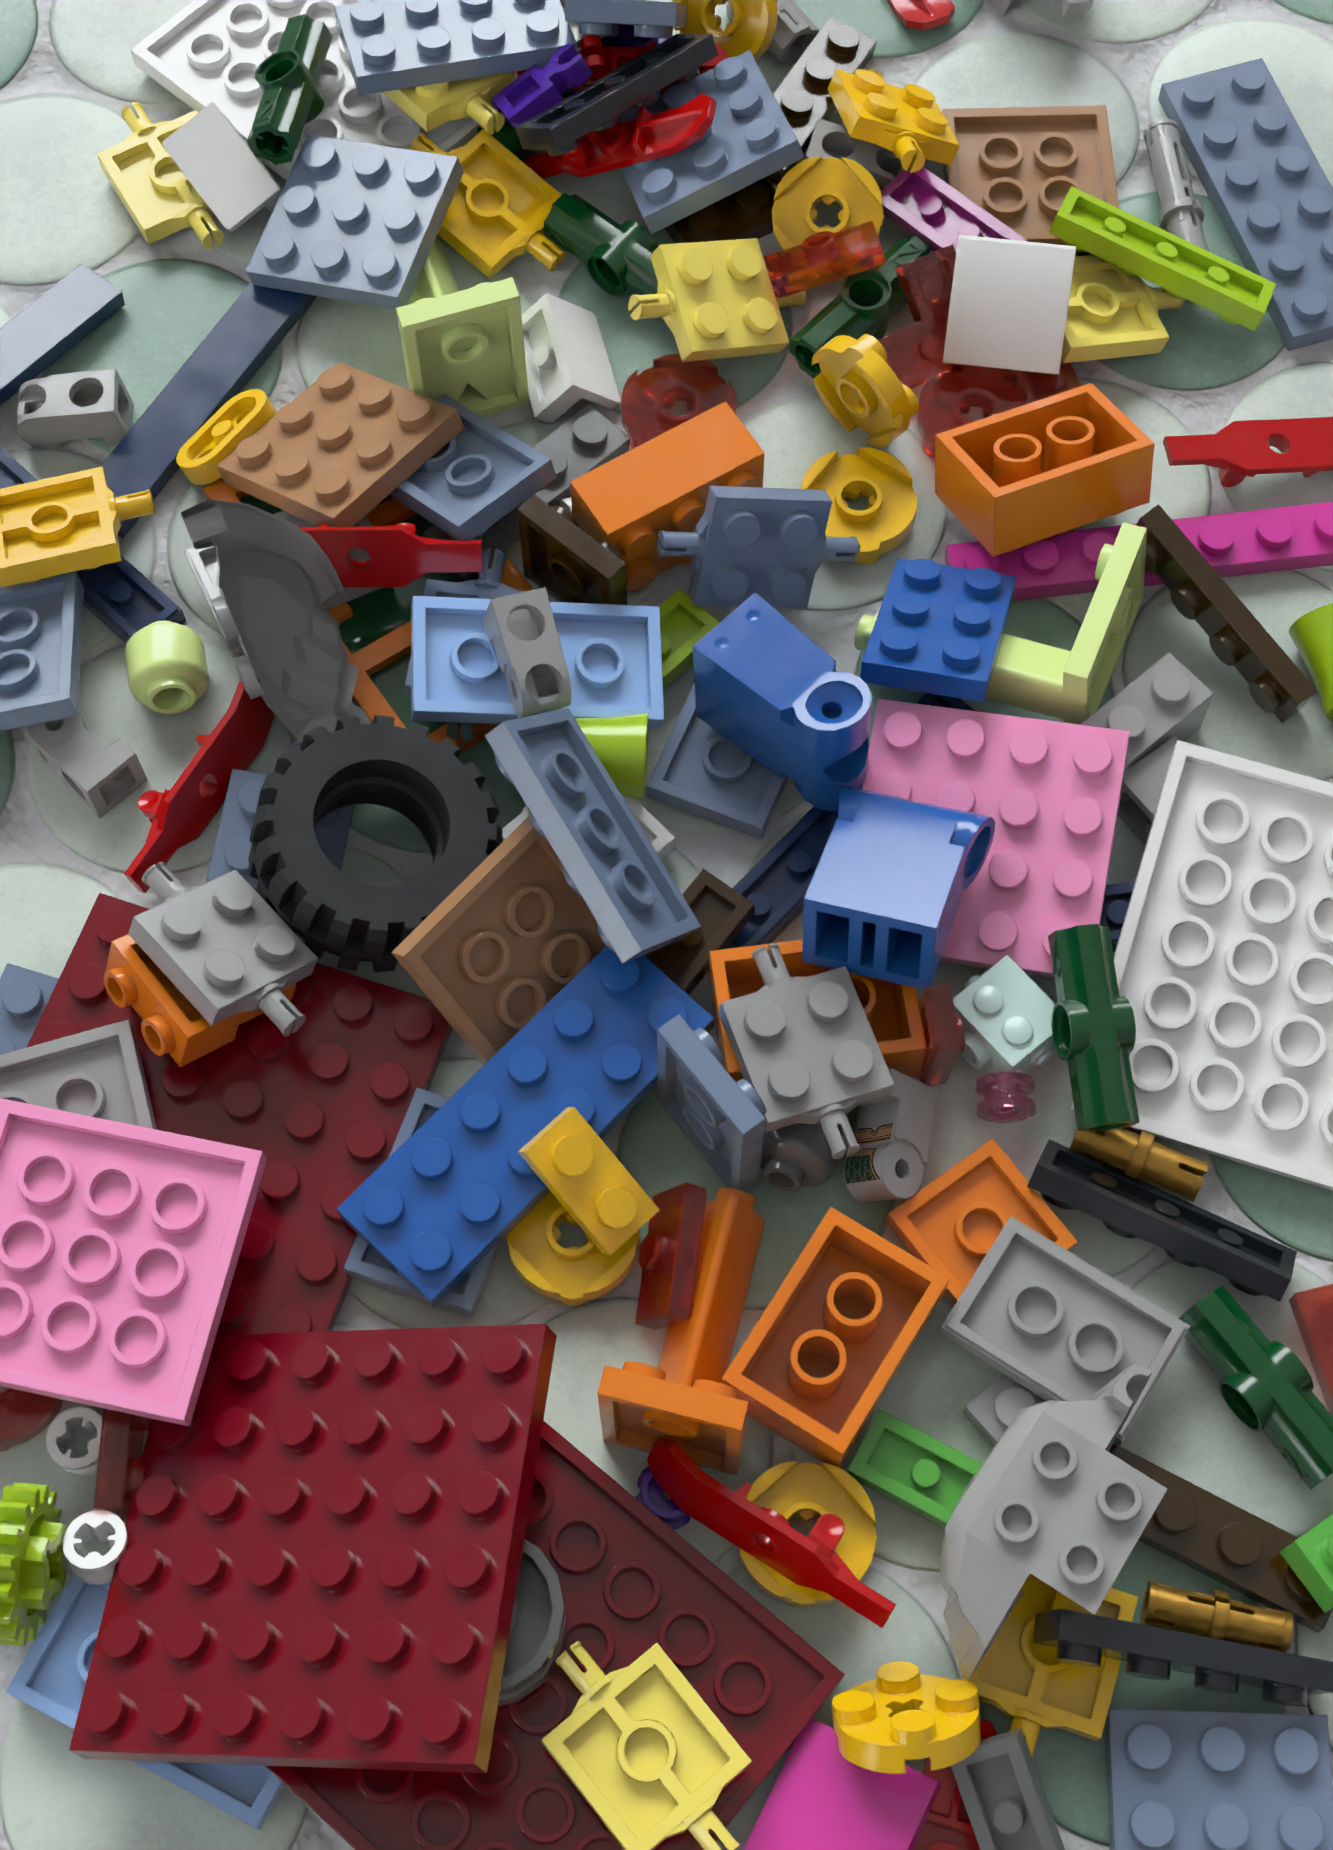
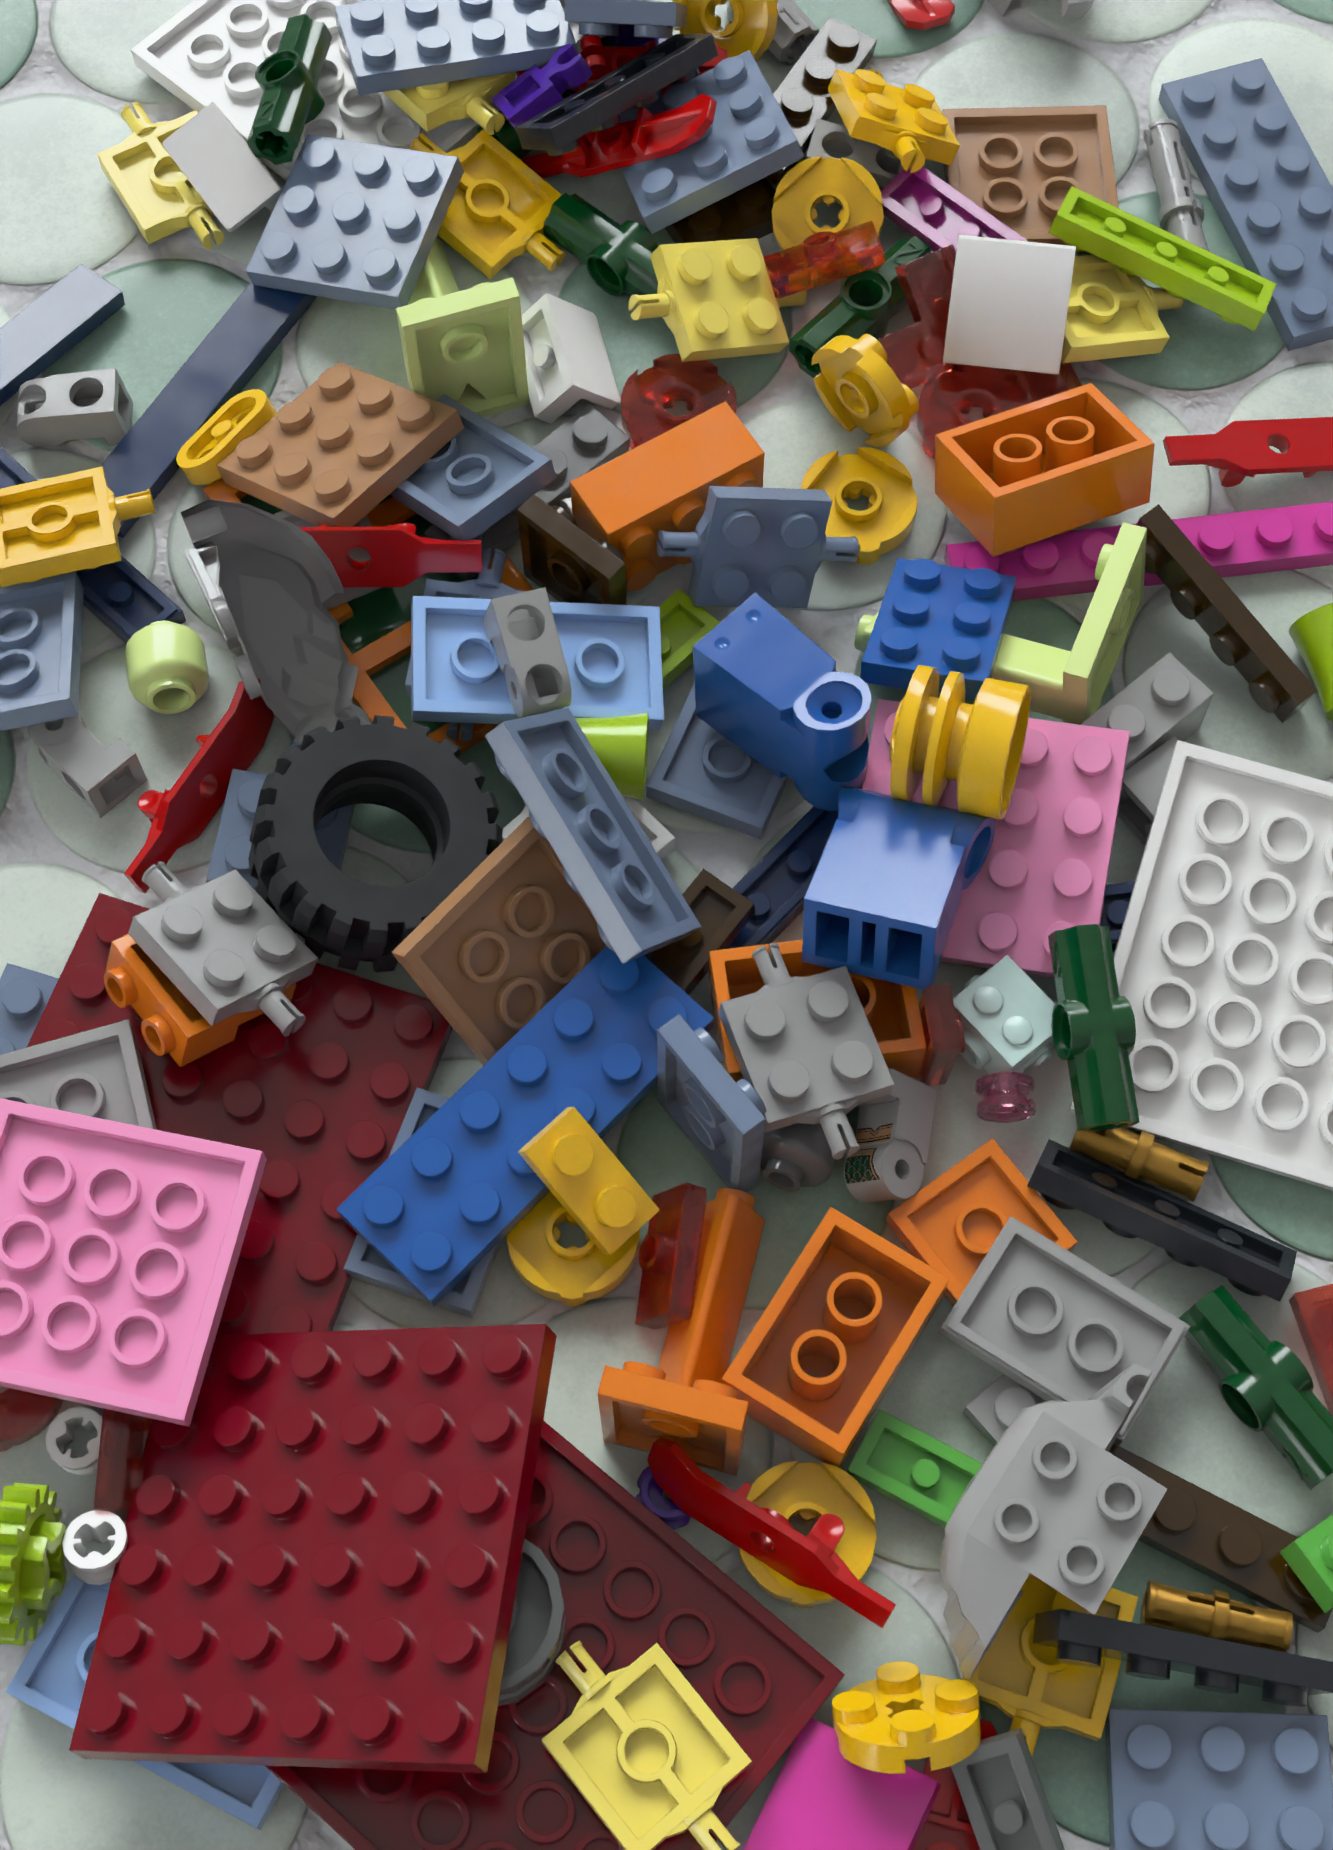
none -> yellow wheel [889,665,1031,820]

